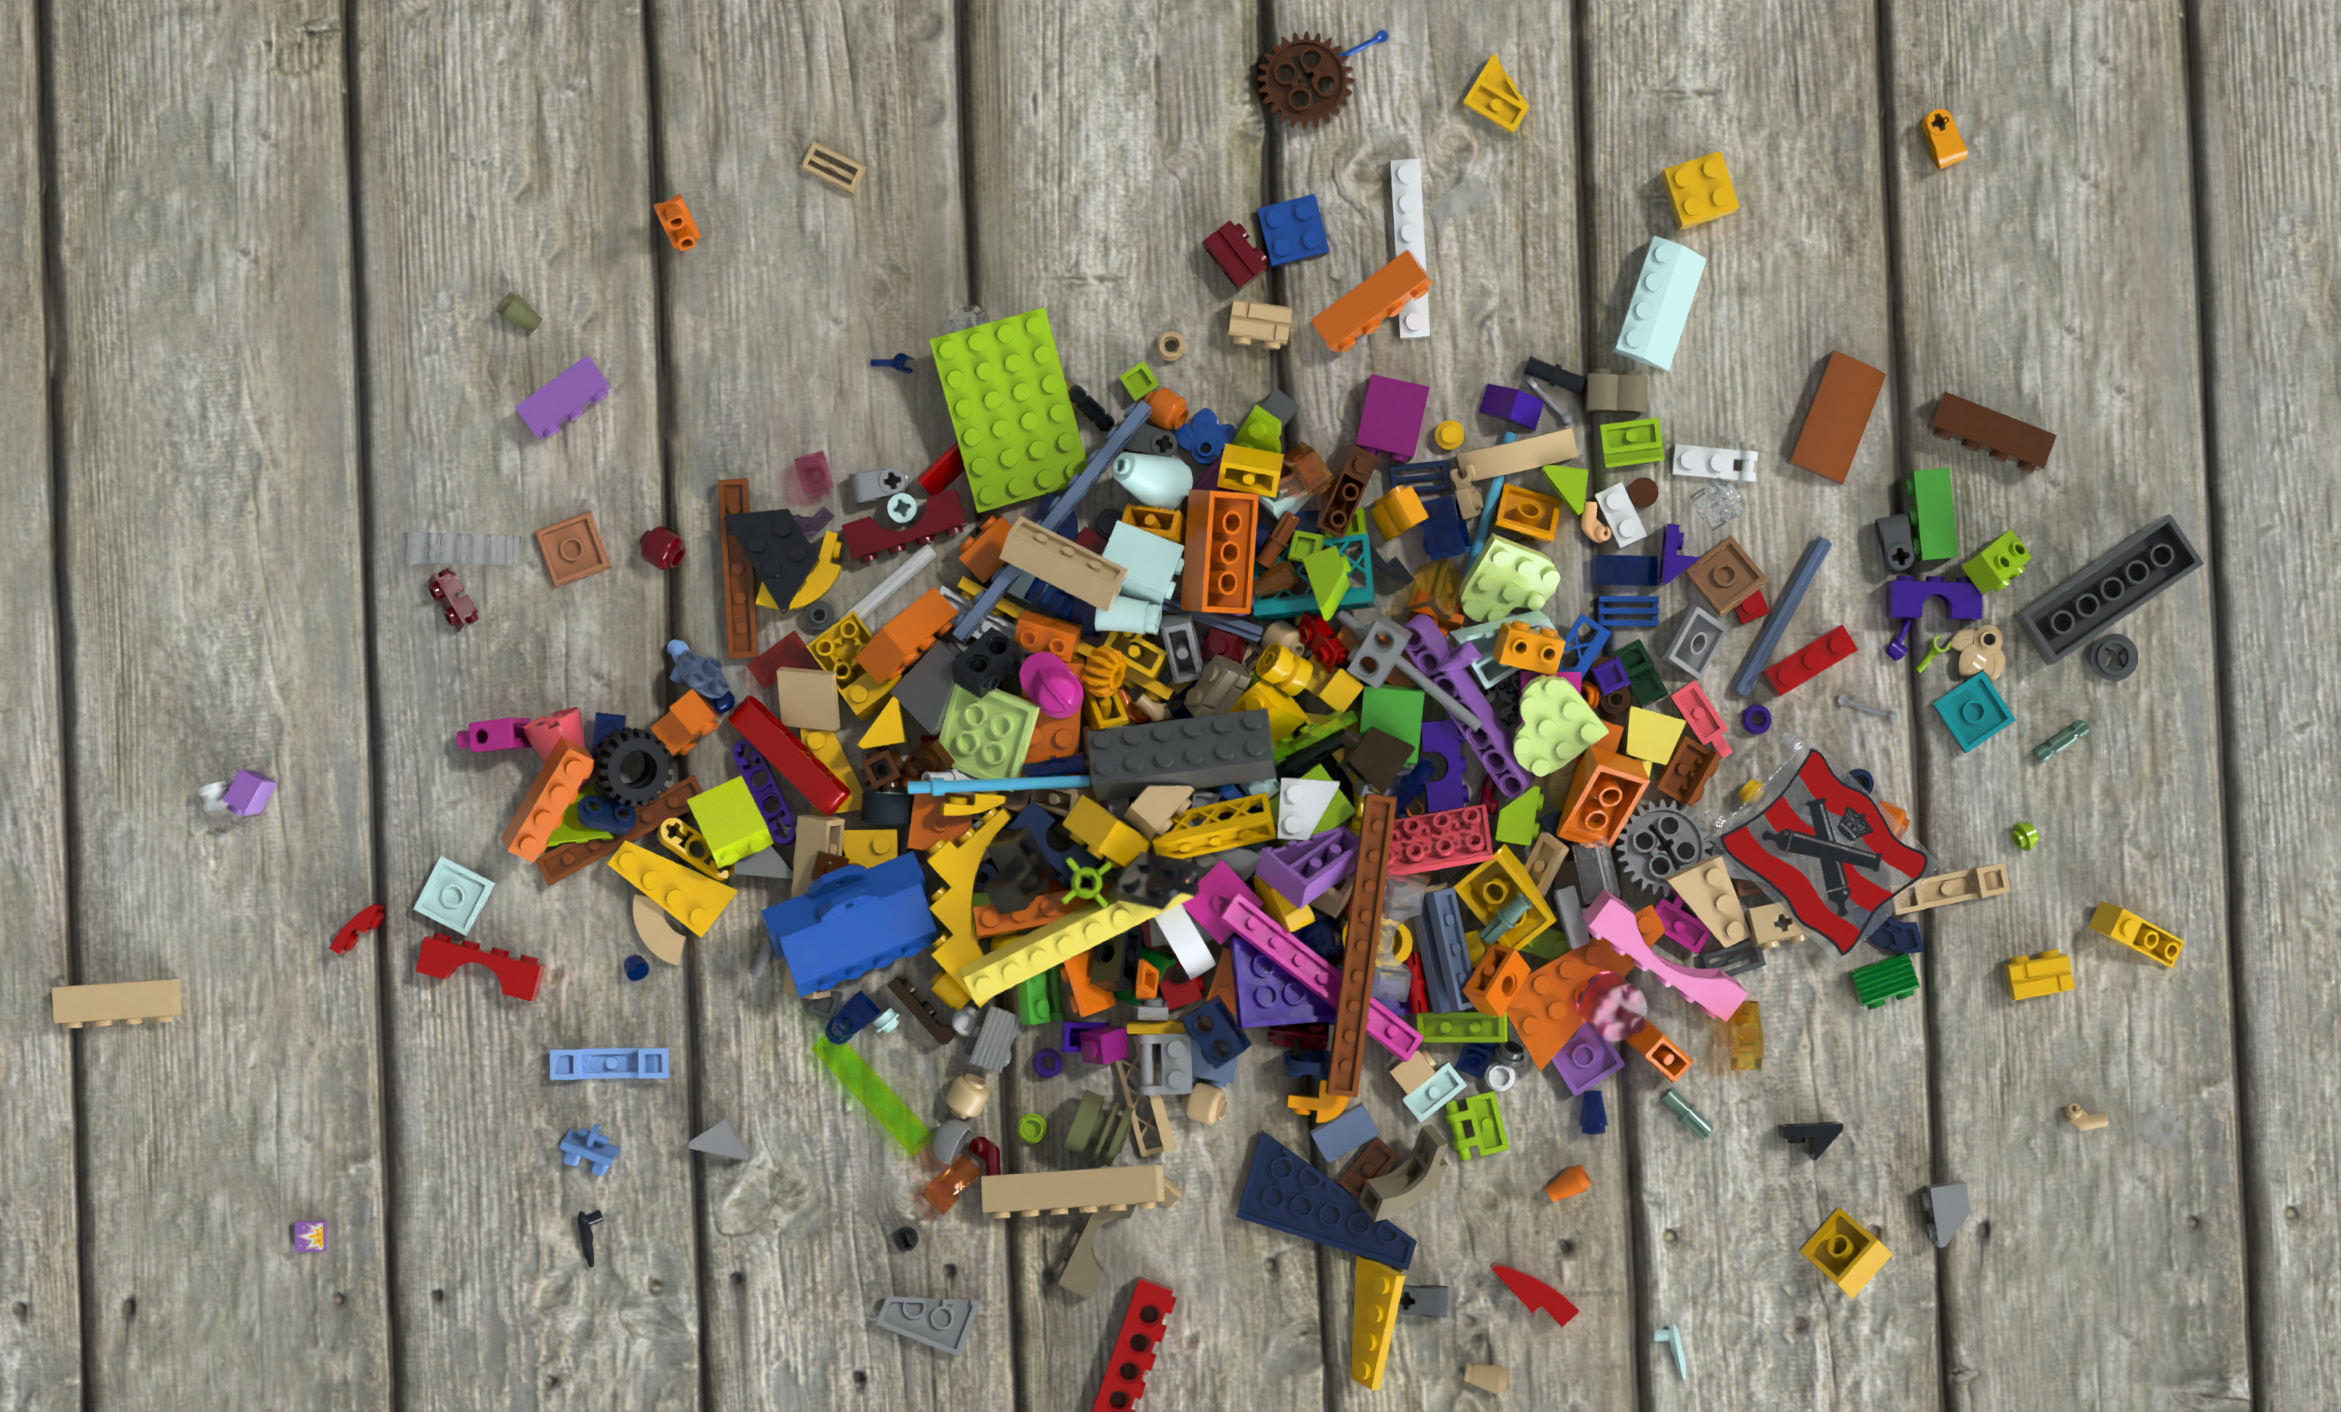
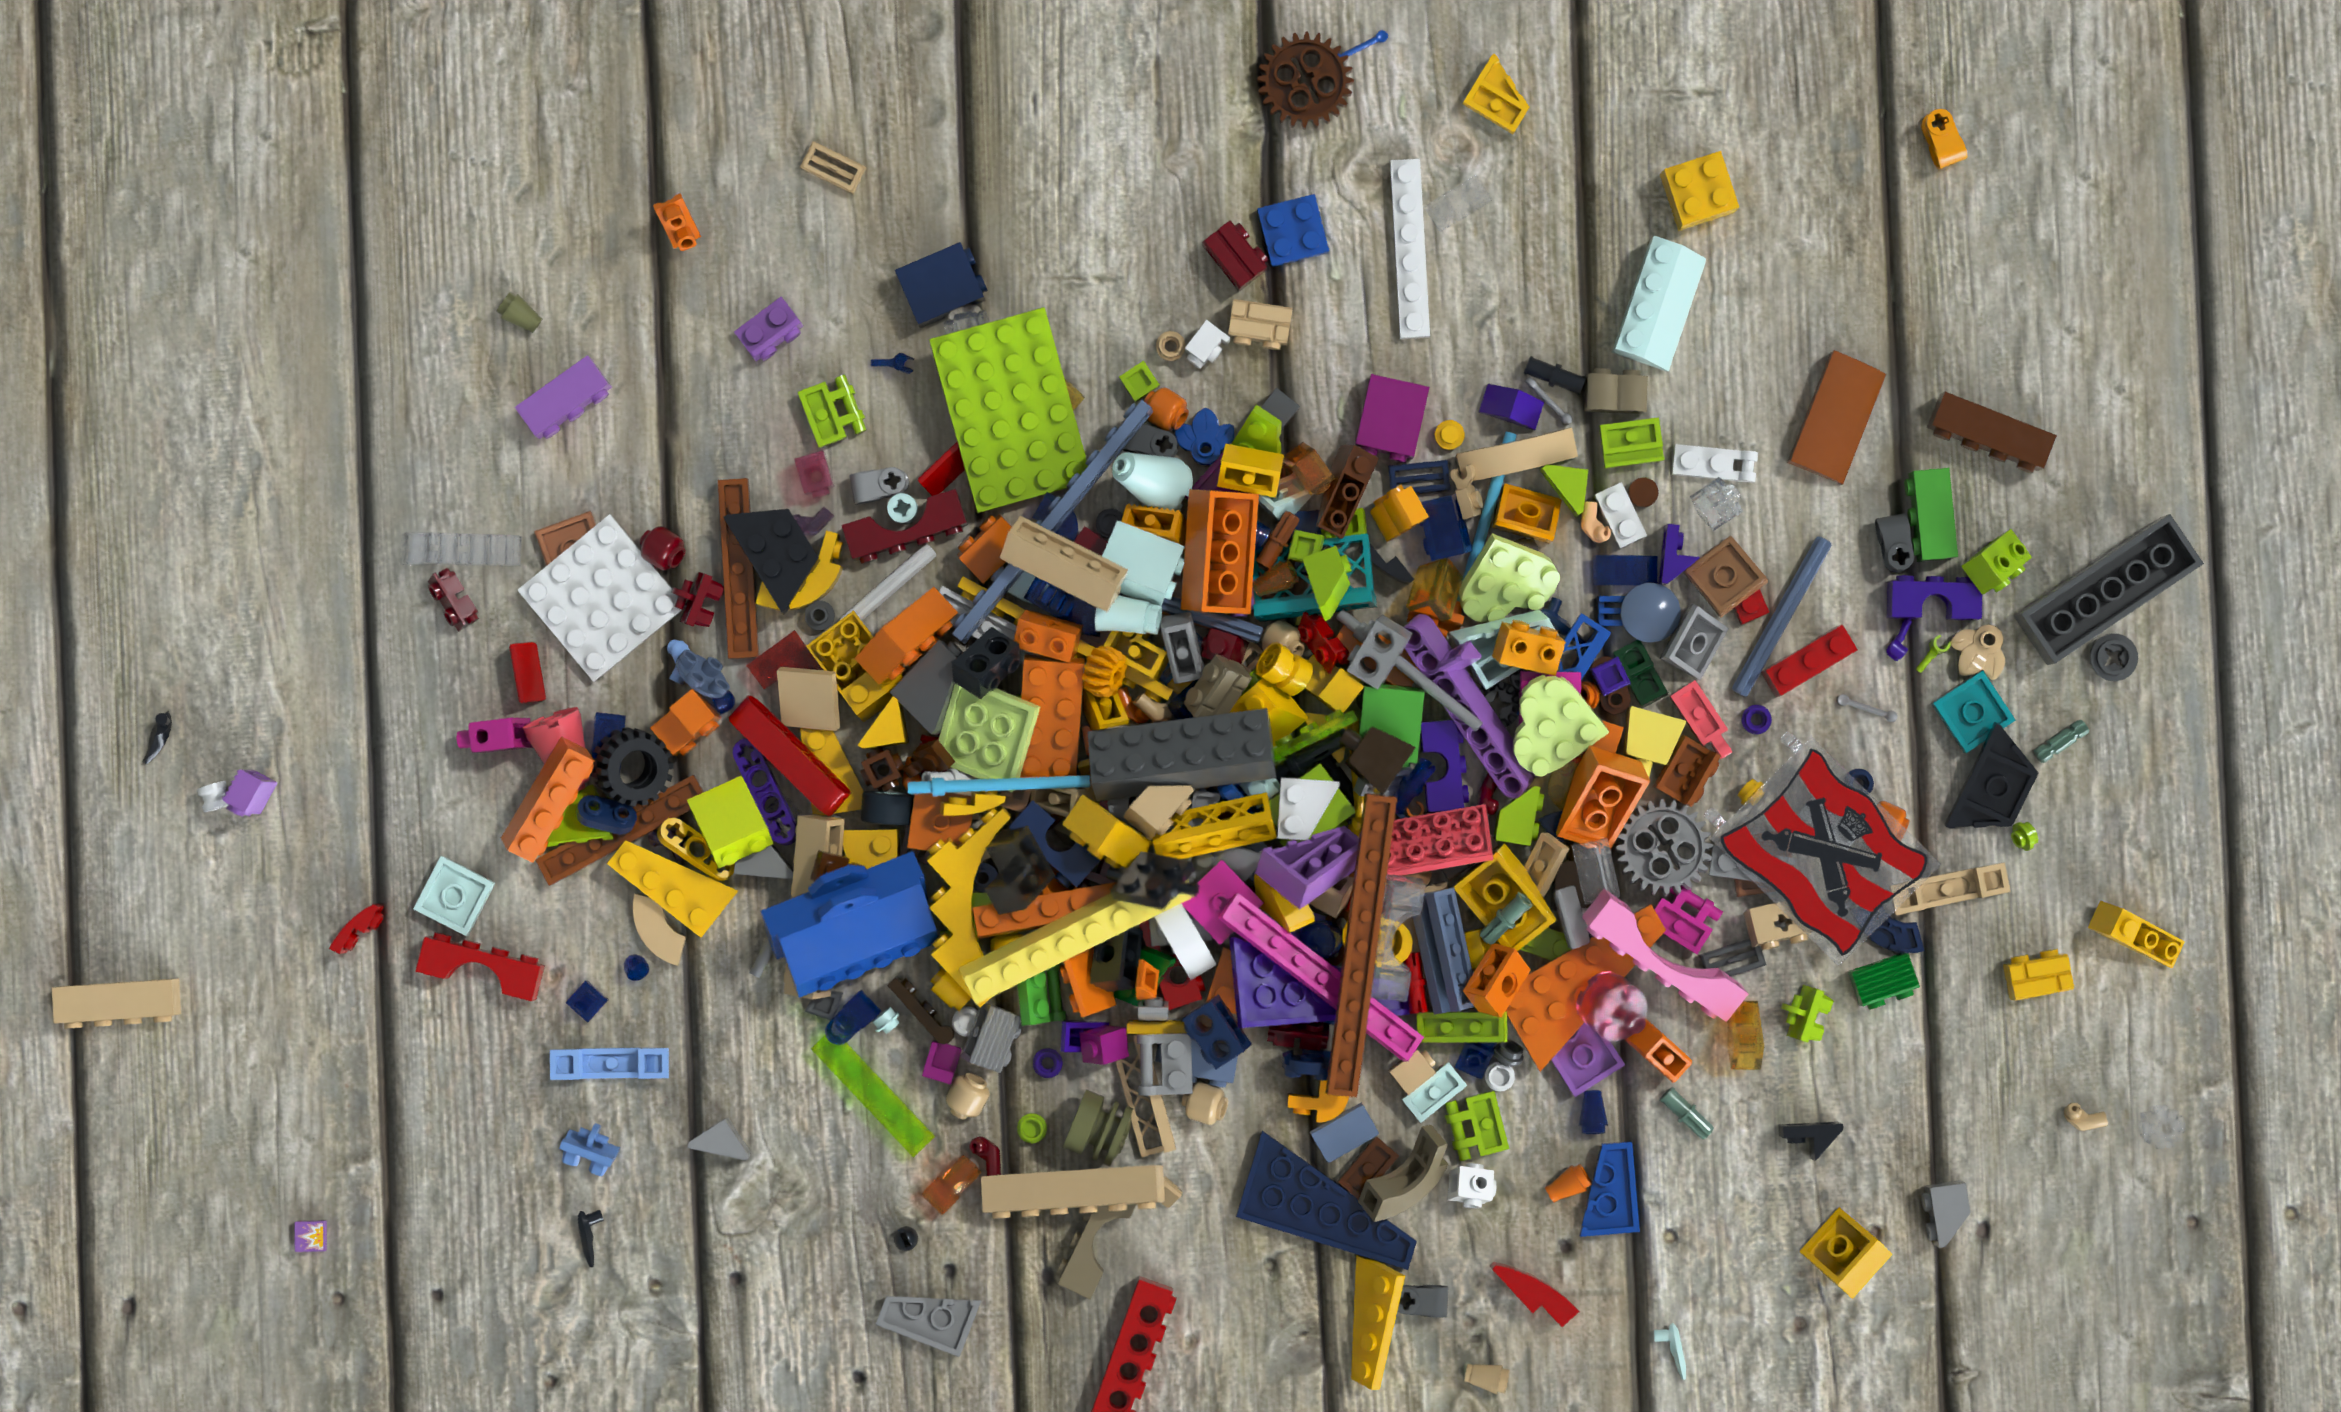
light grey hair [932,1119,972,1165] -> none
dark pink piece [1019,652,1084,718] -> none
clear blue pin [1024,752,1087,778] -> none
lime brick [1061,857,1113,909] -> none
black axle [1068,385,1115,432] -> none
orange brick [1311,250,1433,353] -> none
tan wing [1664,853,1752,948] -> none
none -> black bar [143,711,172,764]
none -> red slope [509,642,546,704]
none -> white plate [518,514,686,682]
none -> clear blue tile [566,980,609,1023]
none -> dark red hips [671,572,724,627]
none -> medium lavender bracket [734,296,803,361]
none -> lime plate [798,375,866,448]
none -> dark blue brick [895,242,988,328]
none -> magenta panel [922,1040,962,1085]
none -> white brick [1185,320,1230,369]
none -> white brick [1448,1163,1497,1208]
none -> dark blue bar [1541,597,1587,644]
none -> blue wing [1579,1141,1640,1237]
none -> sand blue dish [1621,583,1681,642]
none -> lime hips [1781,985,1834,1043]
none -> black wing [1944,722,2039,829]

